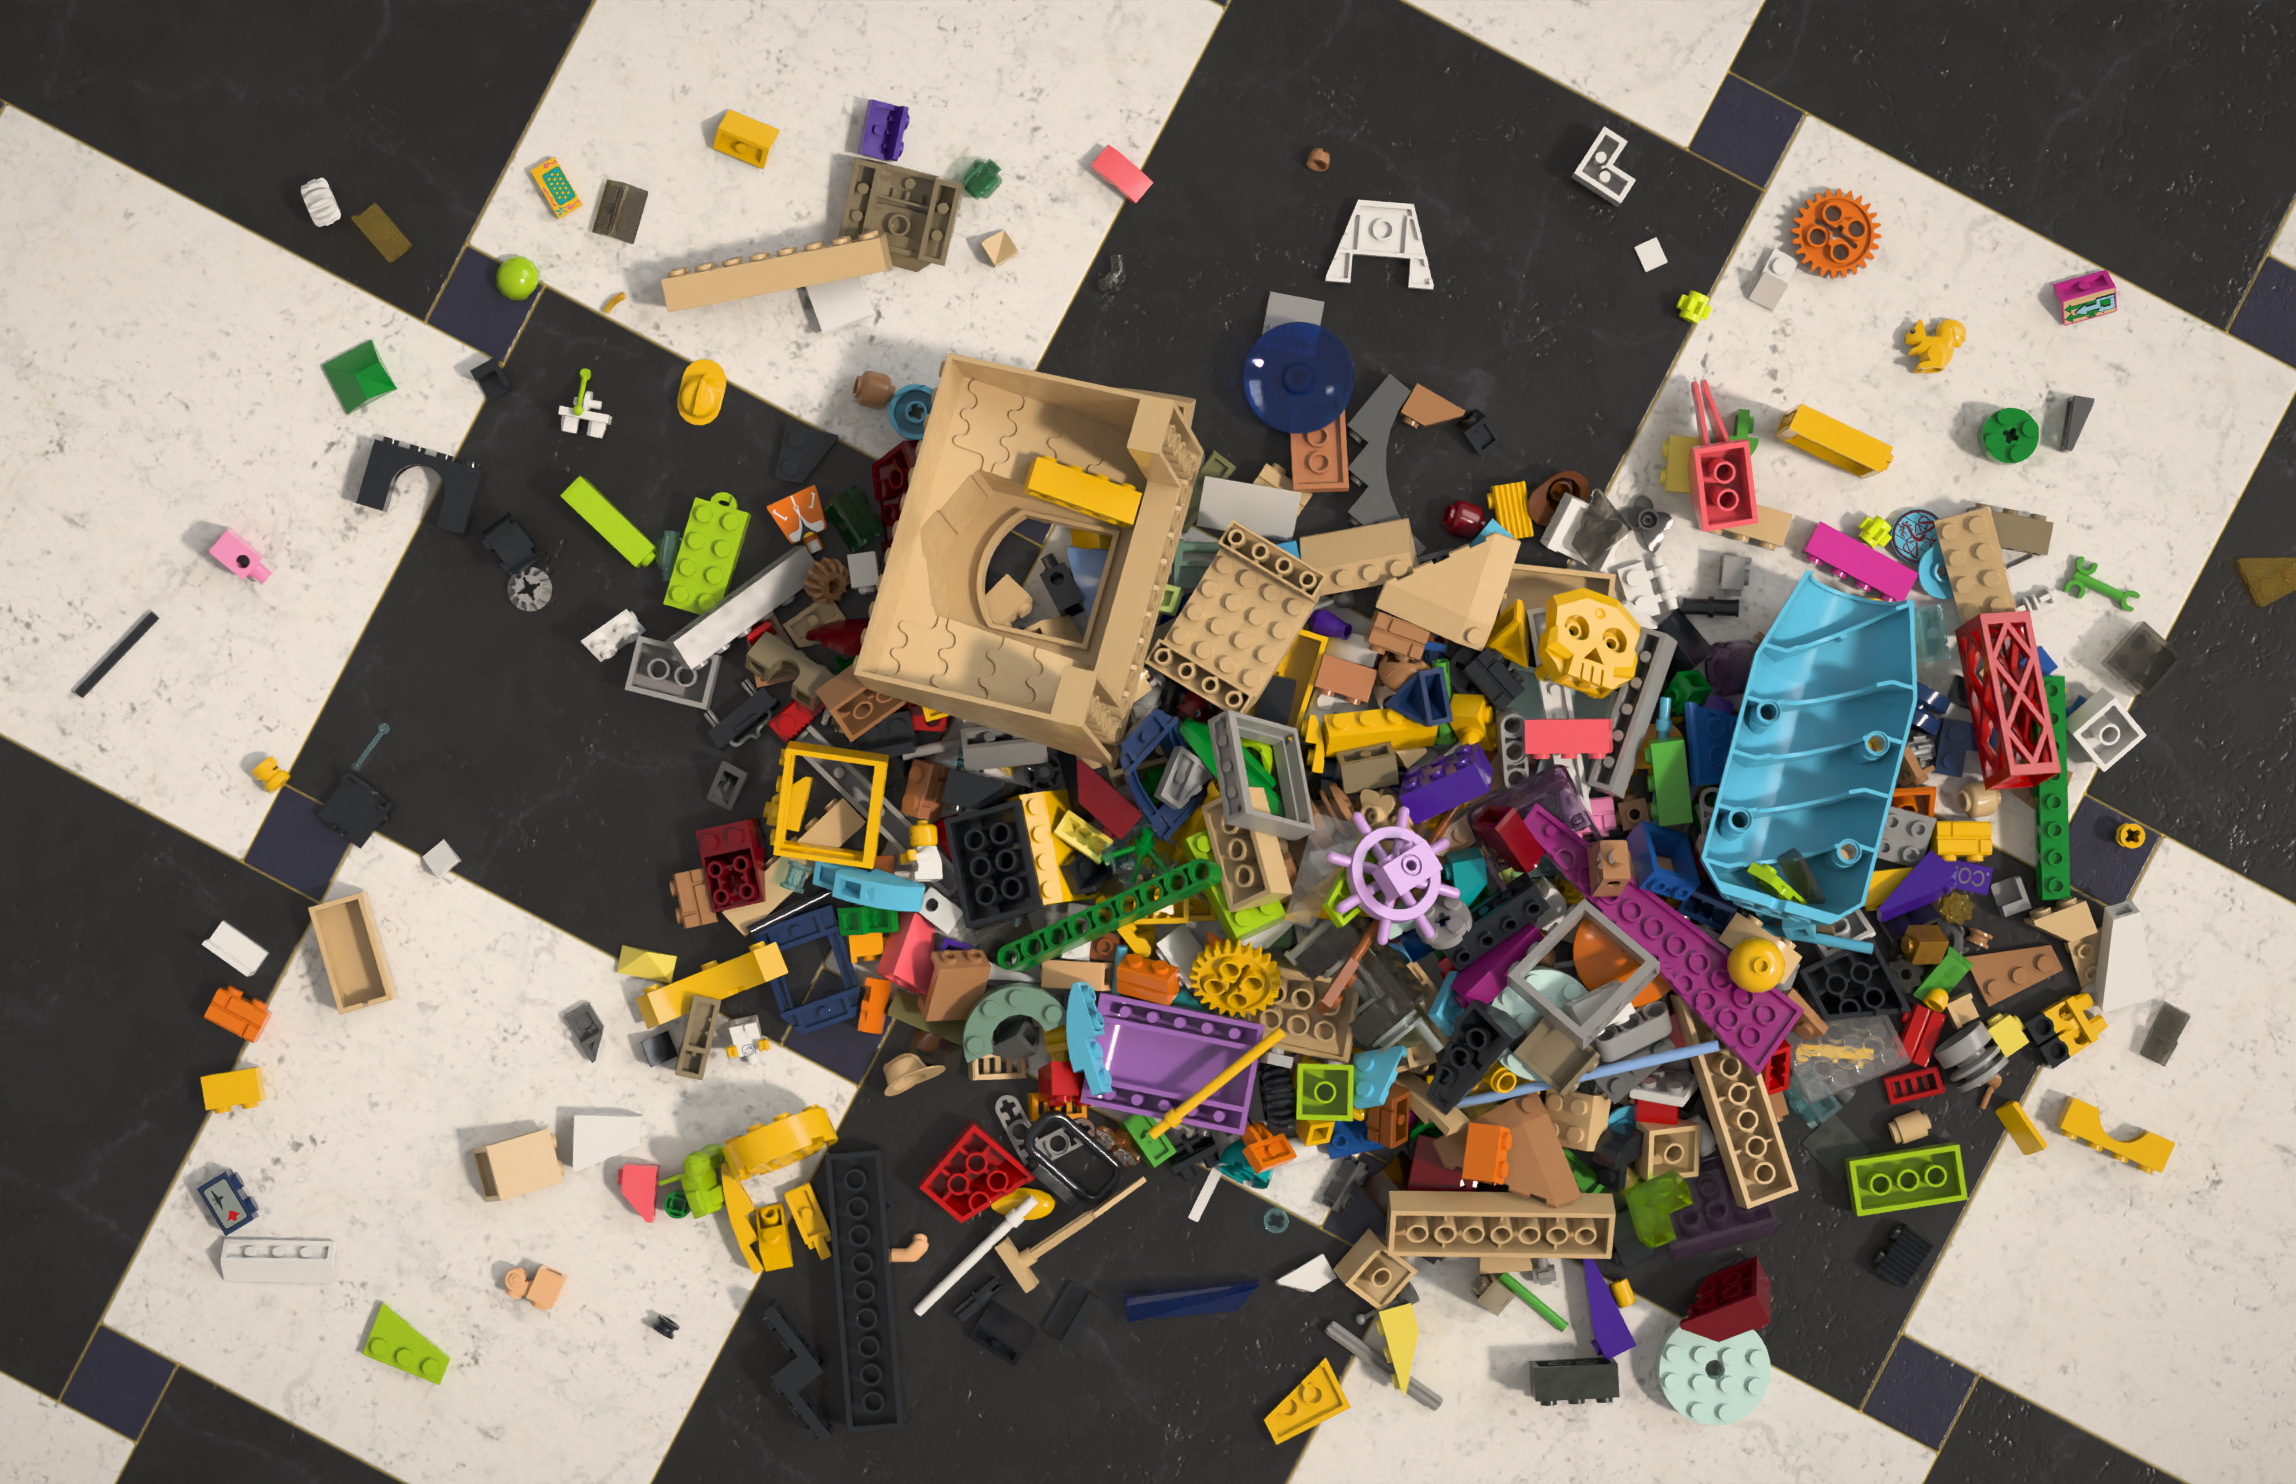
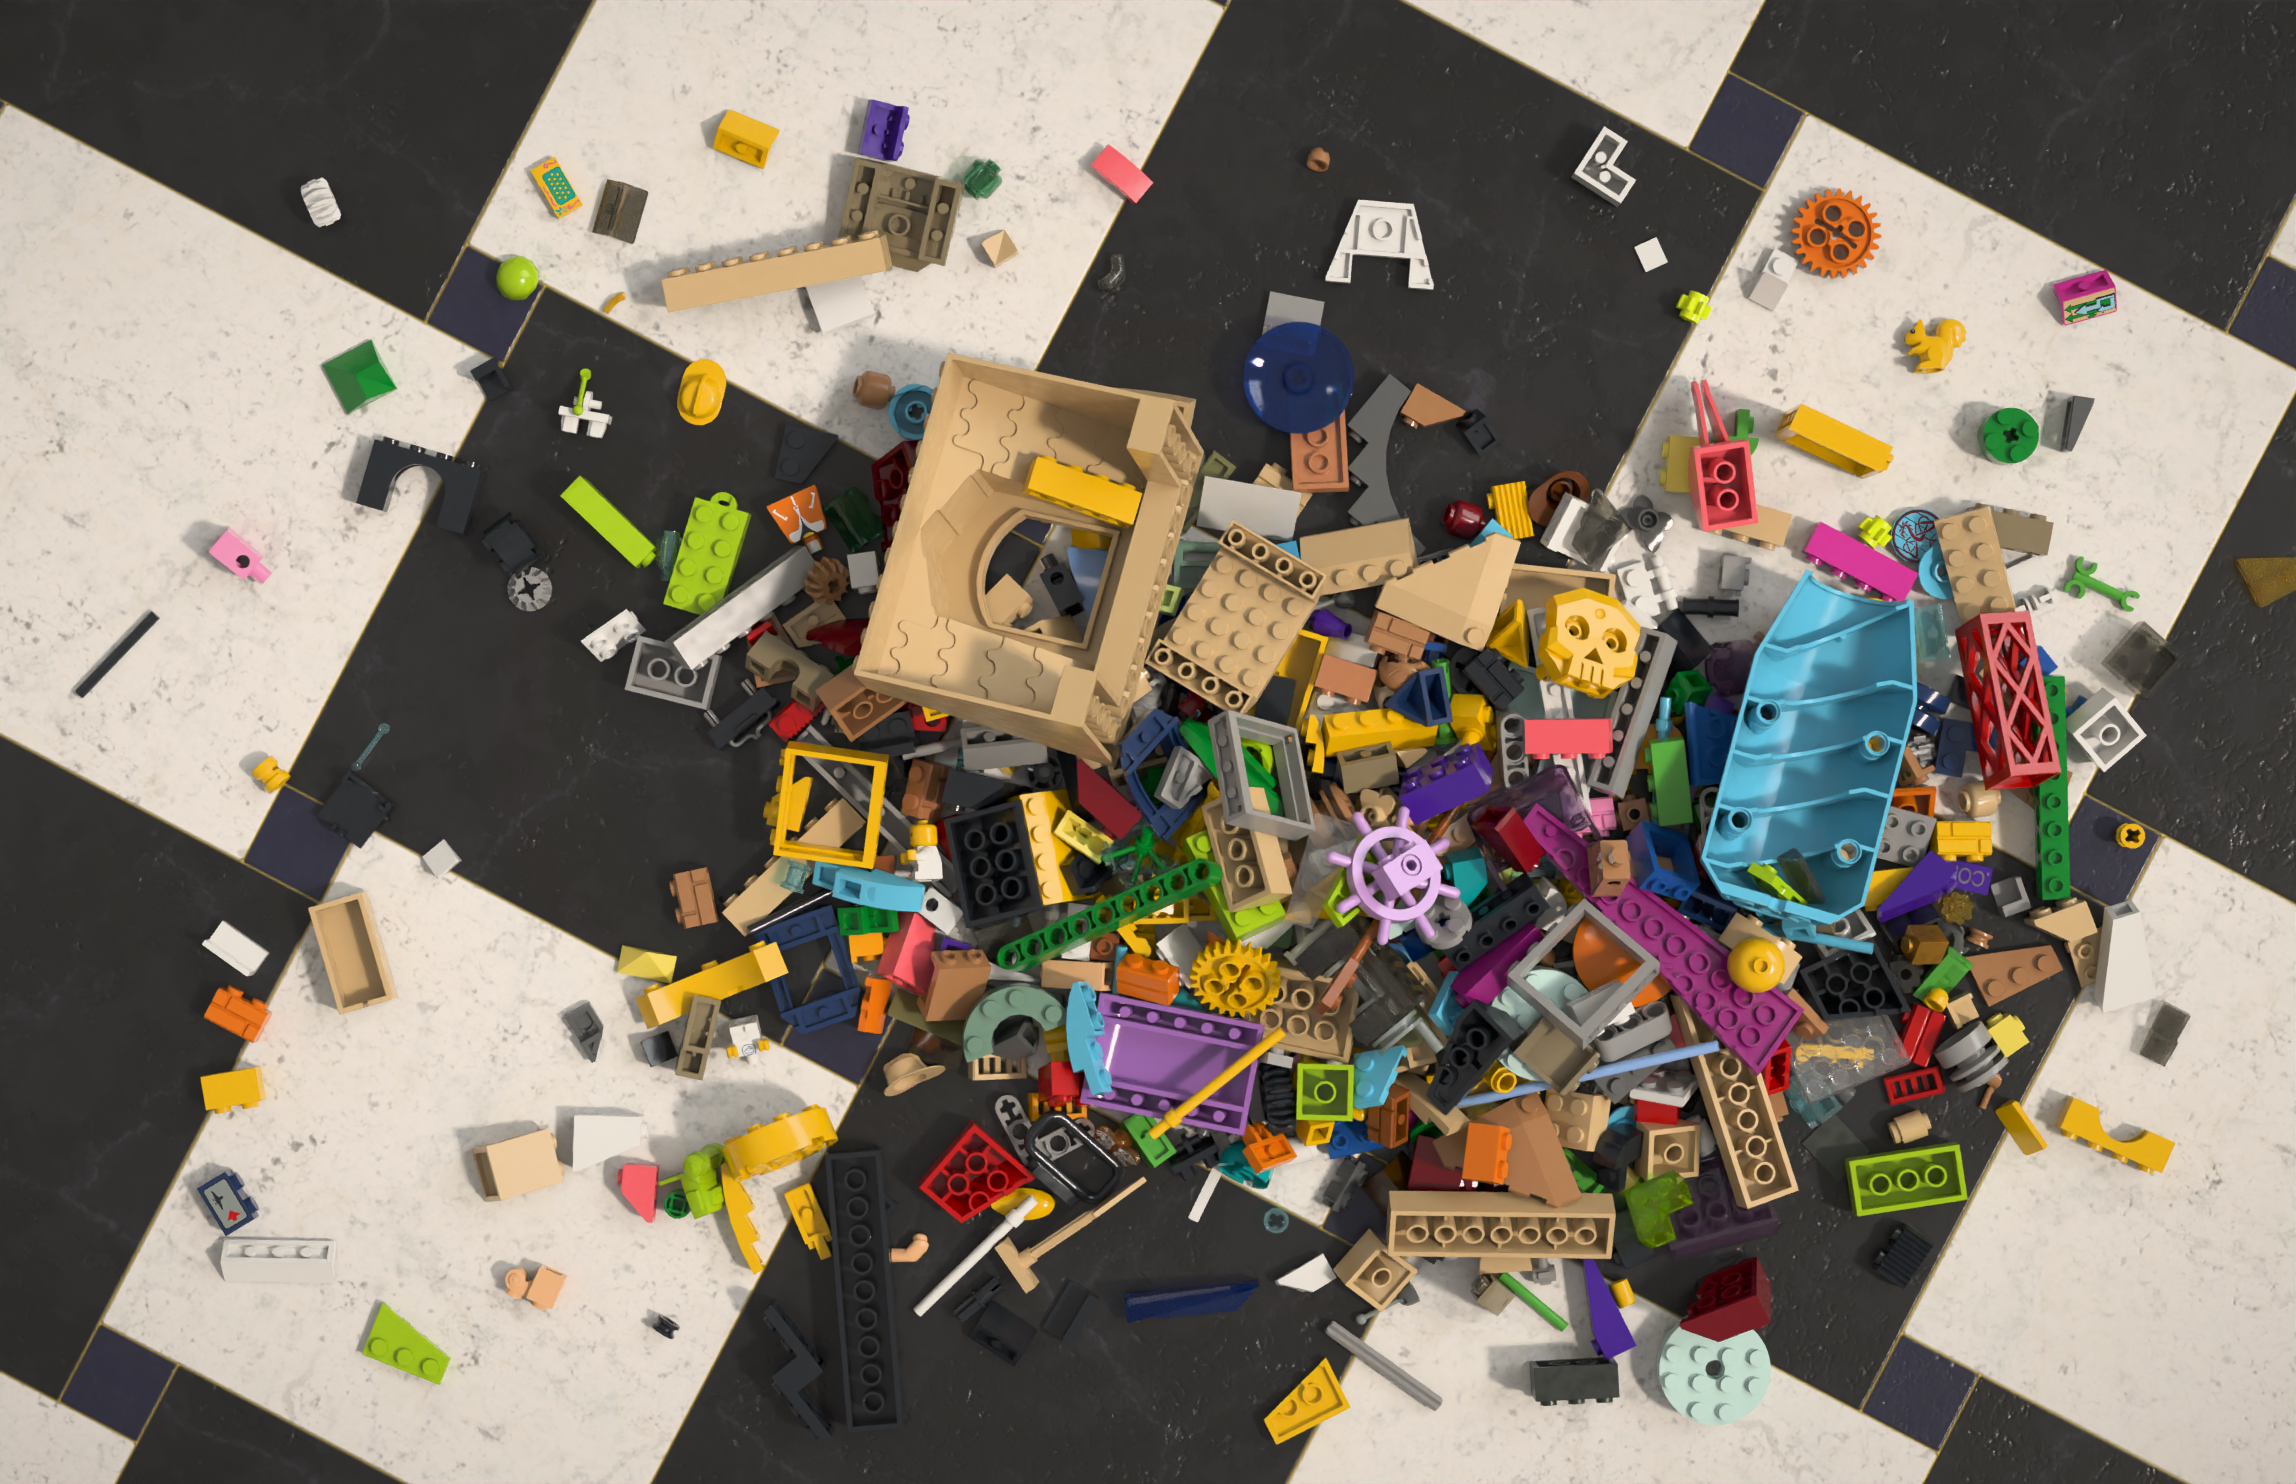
clear yellow panel [351,202,413,263] -> none
dark red slope [695,818,766,913] -> none
dark grey slope [706,760,751,811] -> none
yellow slope [755,1203,793,1272] -> none
light yellow slope [1375,1303,1419,1396] -> none
yellow hips [2021,992,2108,1069] -> none

